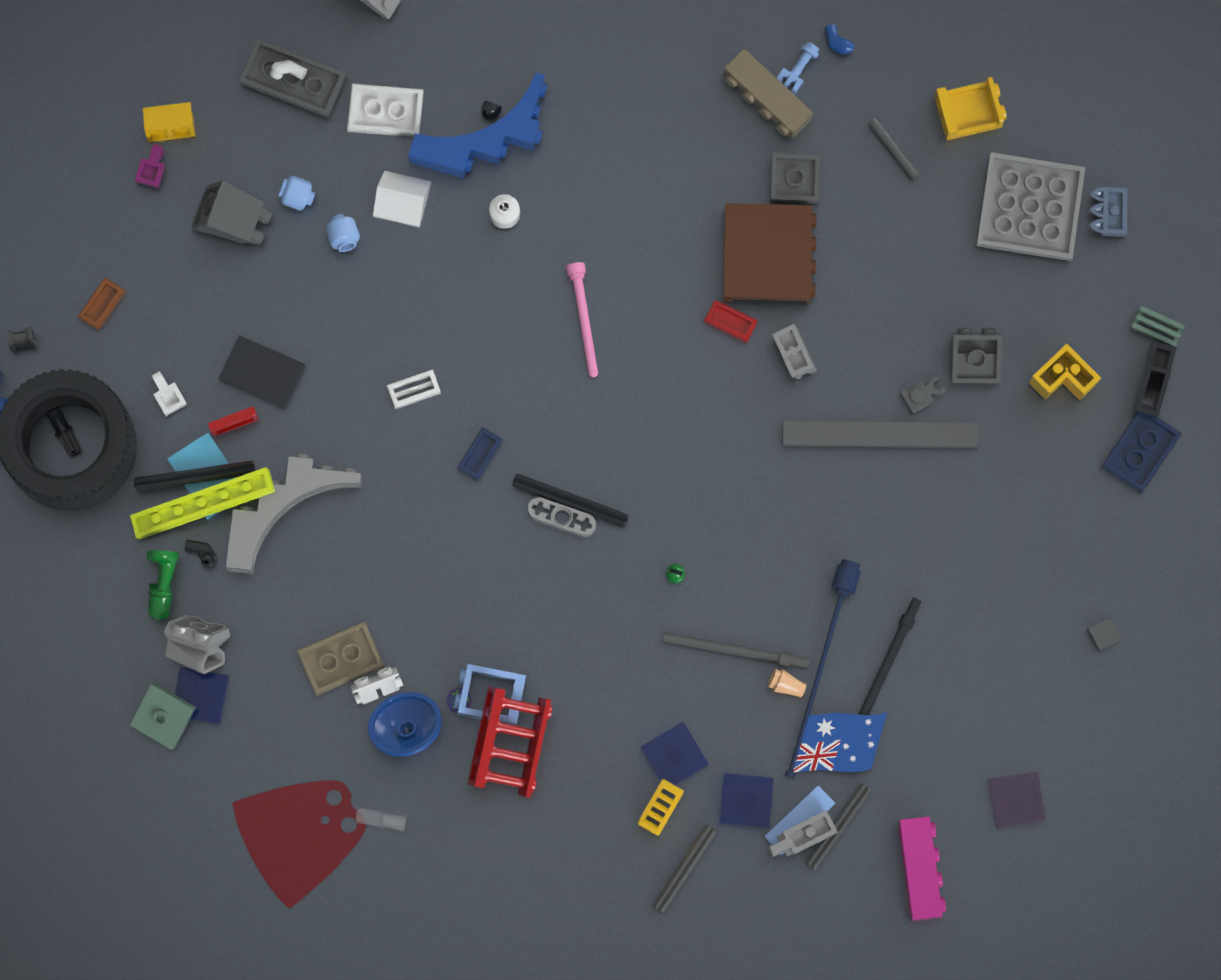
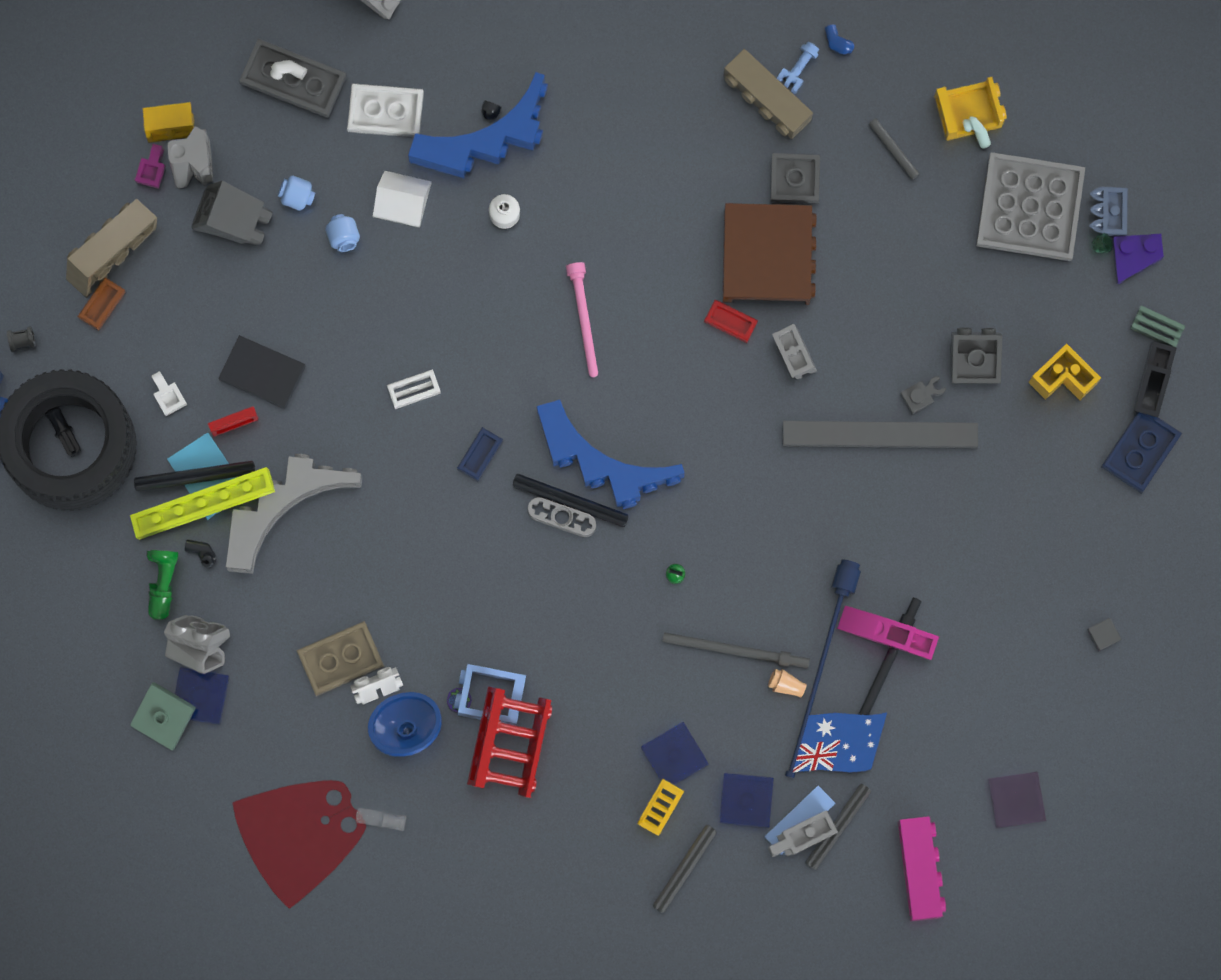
none -> dark tan wedge [66,199,157,298]
none -> light grey piece [168,126,213,188]
none -> blue arch [537,400,685,509]
none -> dark pink slope [837,606,939,660]
none -> light aqua arm [962,116,991,148]
none -> clear green hinge [1092,233,1113,253]
none -> dark purple wing [1112,234,1164,284]

